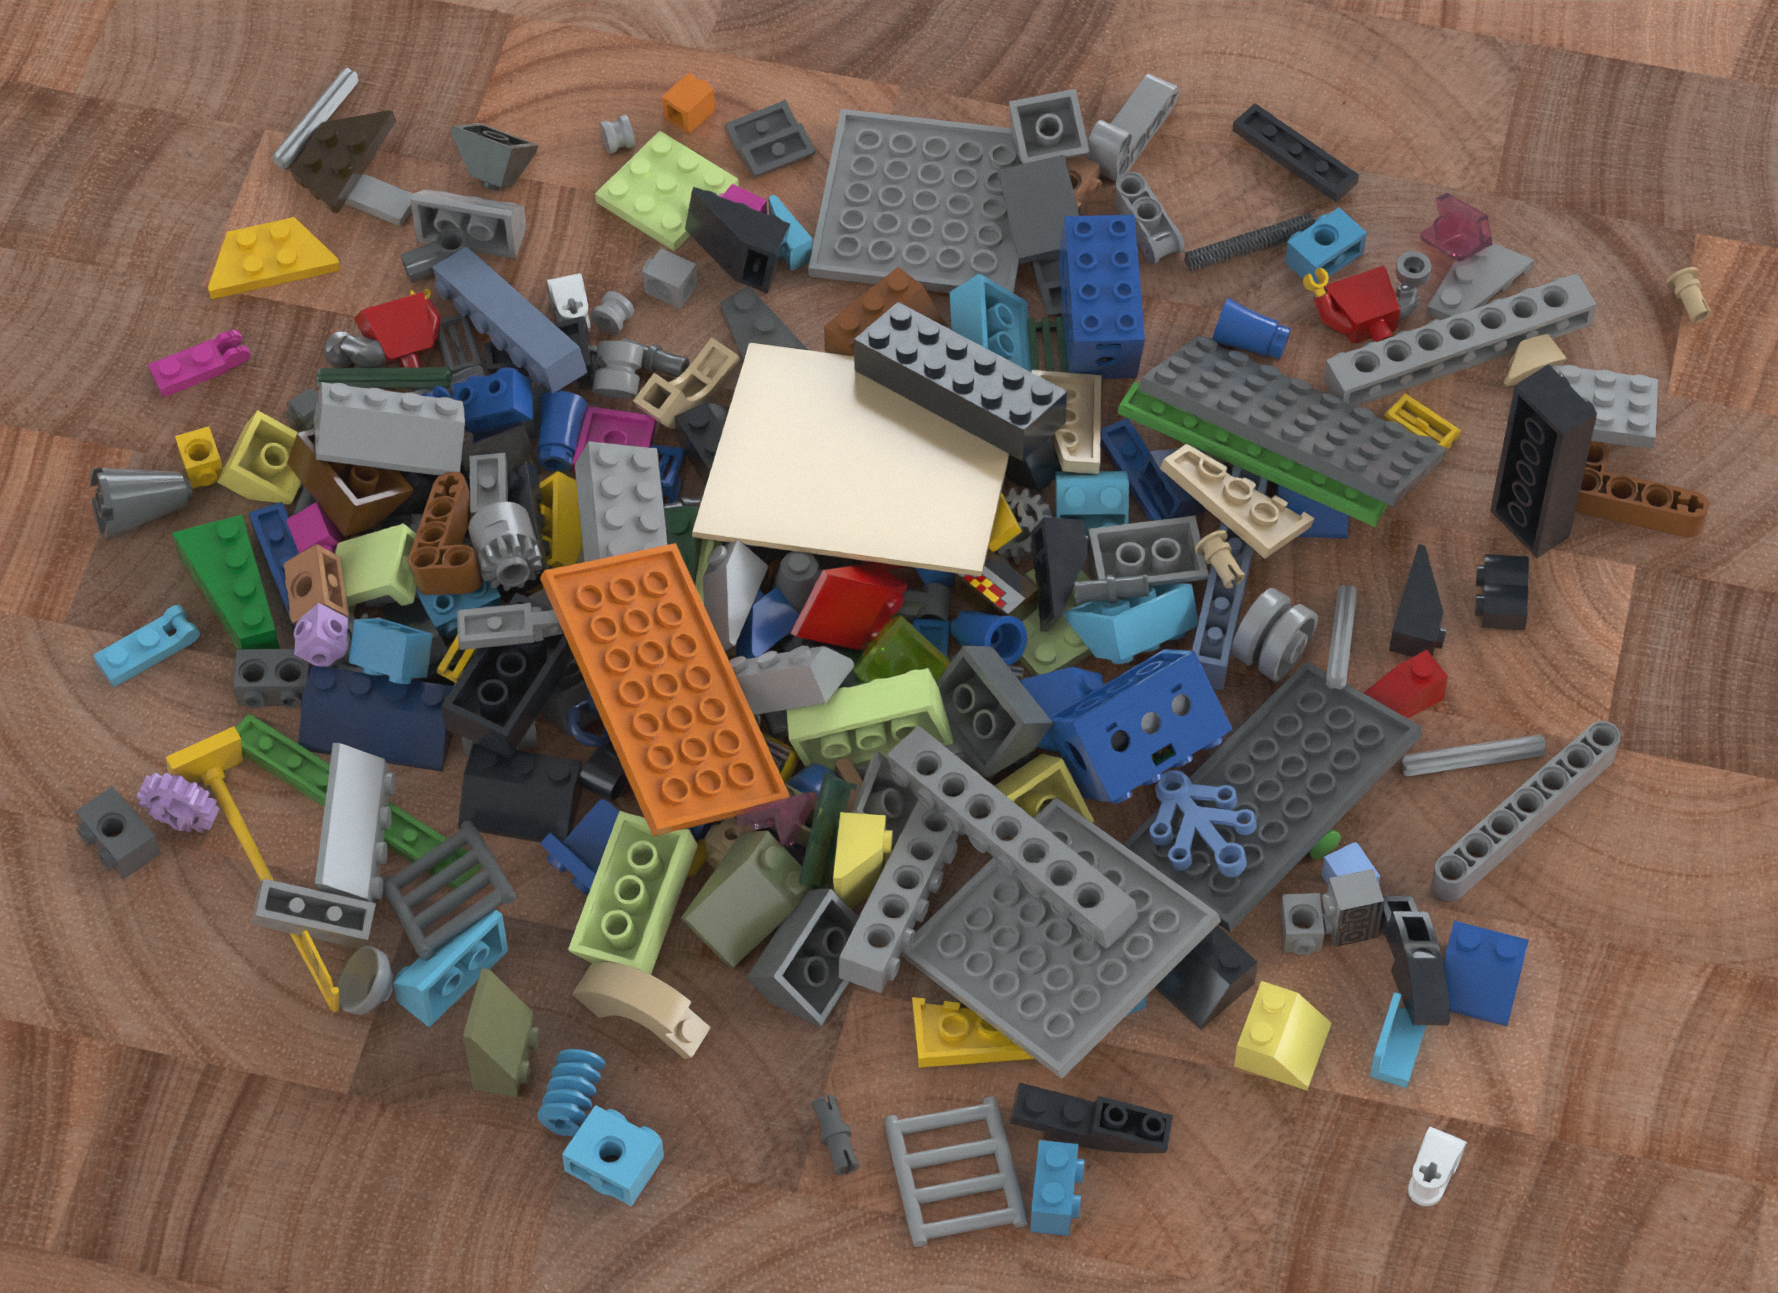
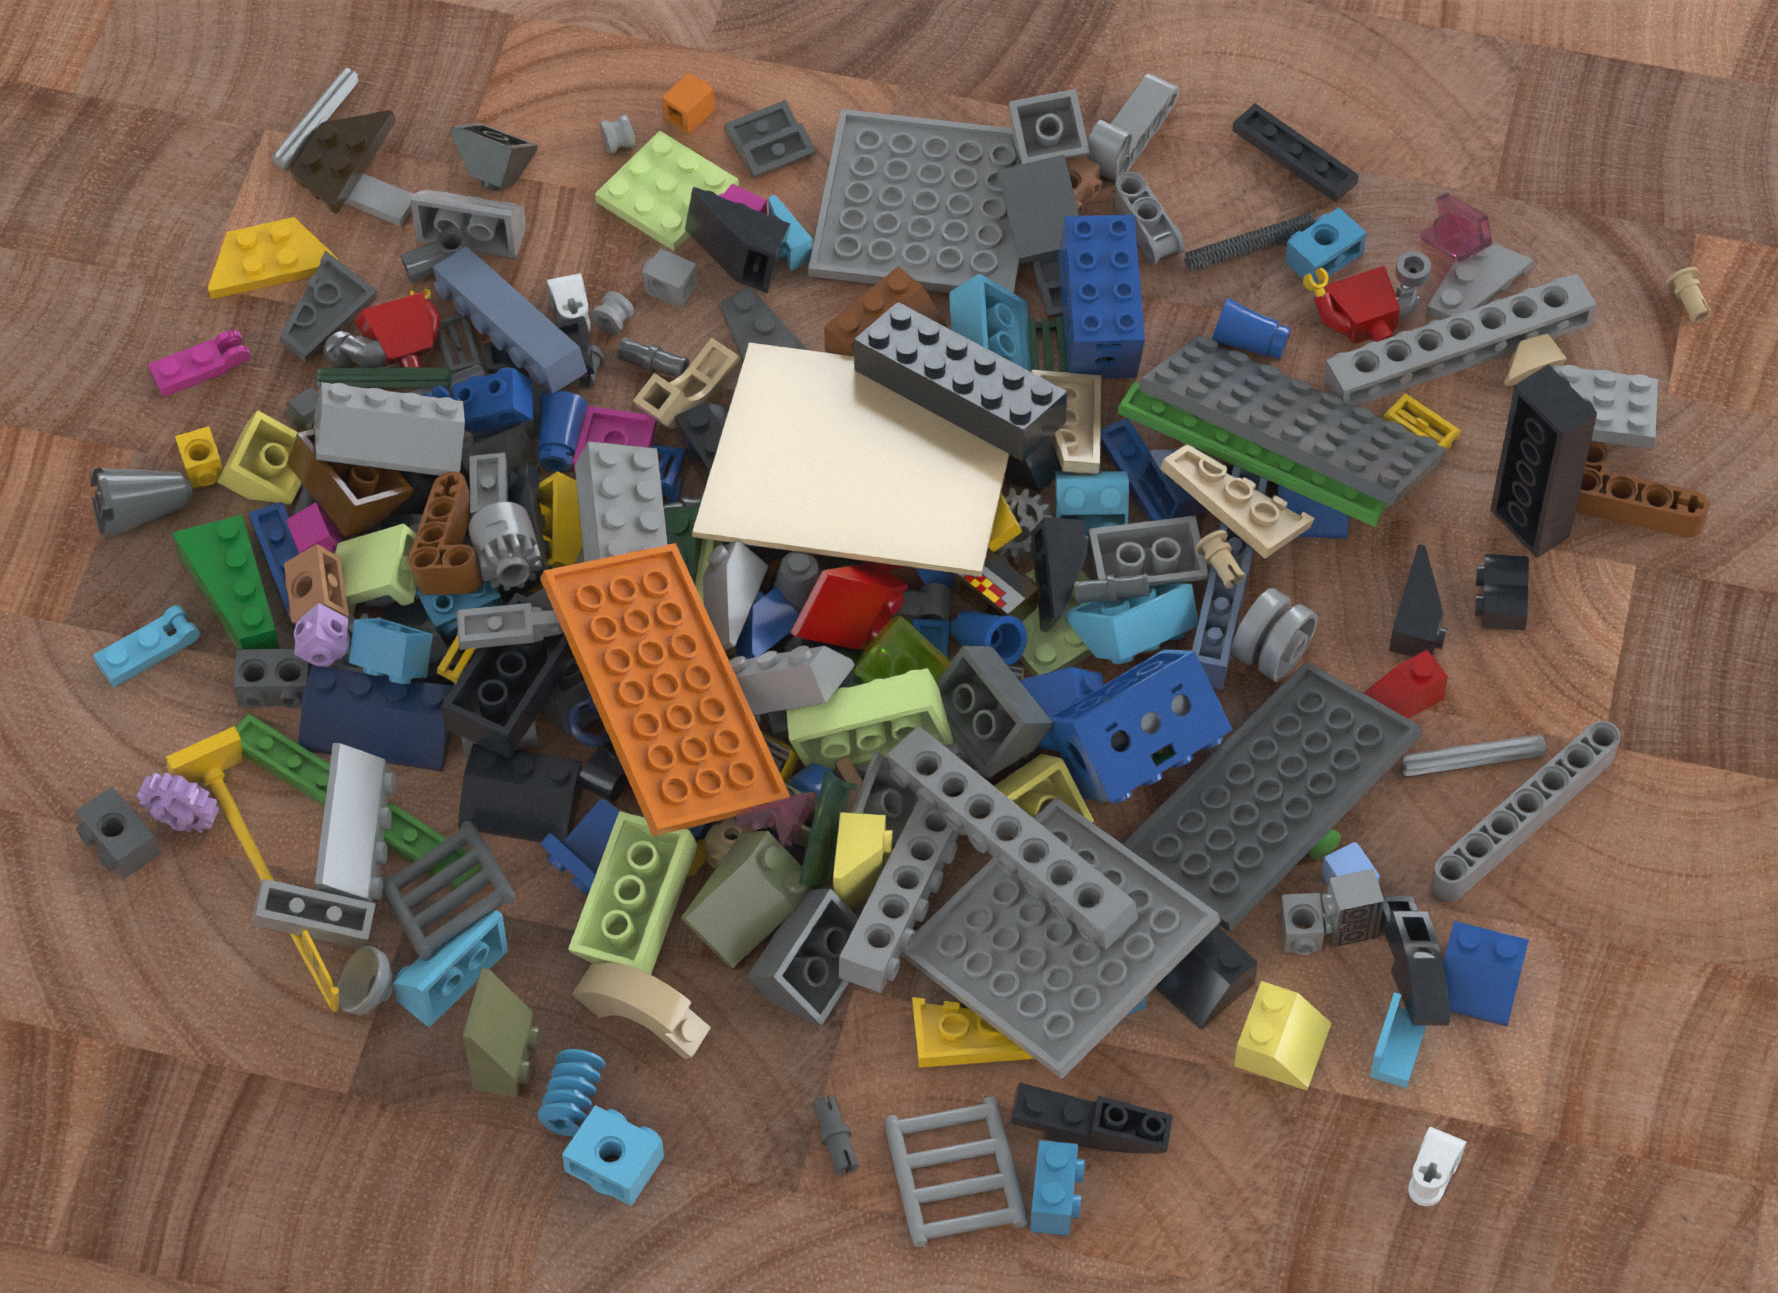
light grey wheel [592,341,643,399] -> none
medium blue plant [1149,770,1257,878] -> none
light grey axle [1326,584,1357,690] -> none
none -> dark grey wing [280,251,377,363]

